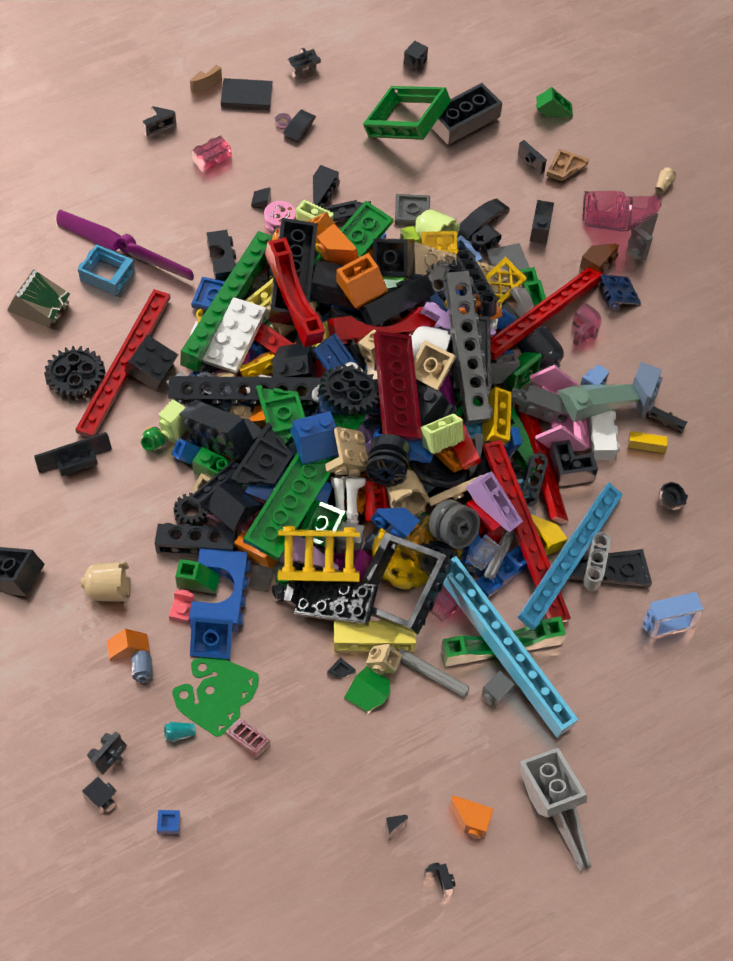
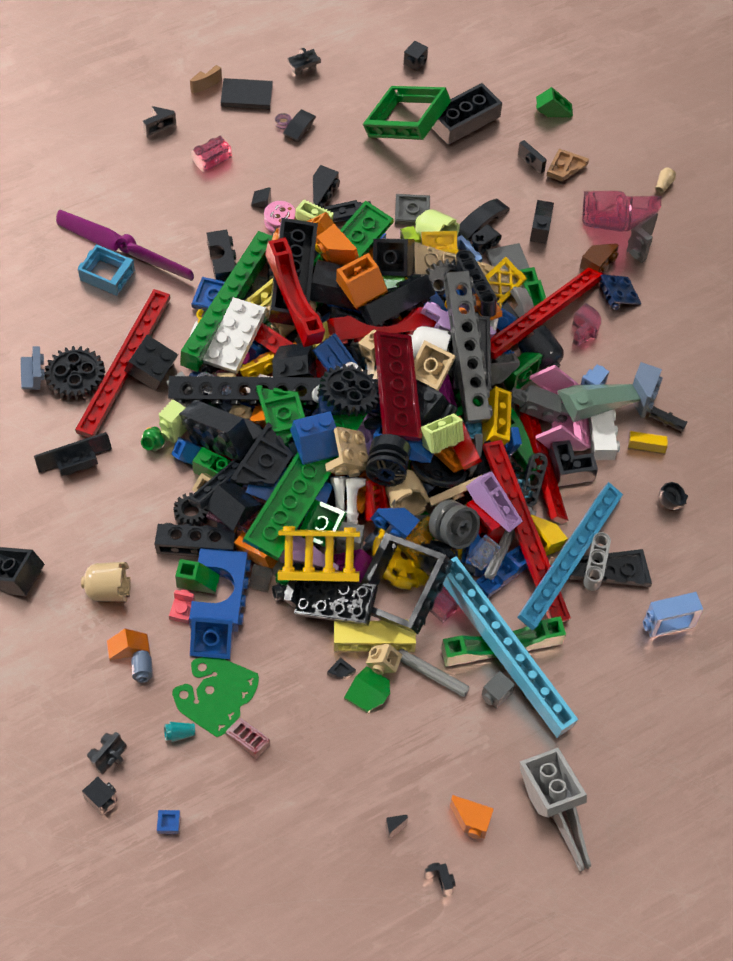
slope [7,269,70,327] -> none
none -> sand blue bracket [20,346,45,390]

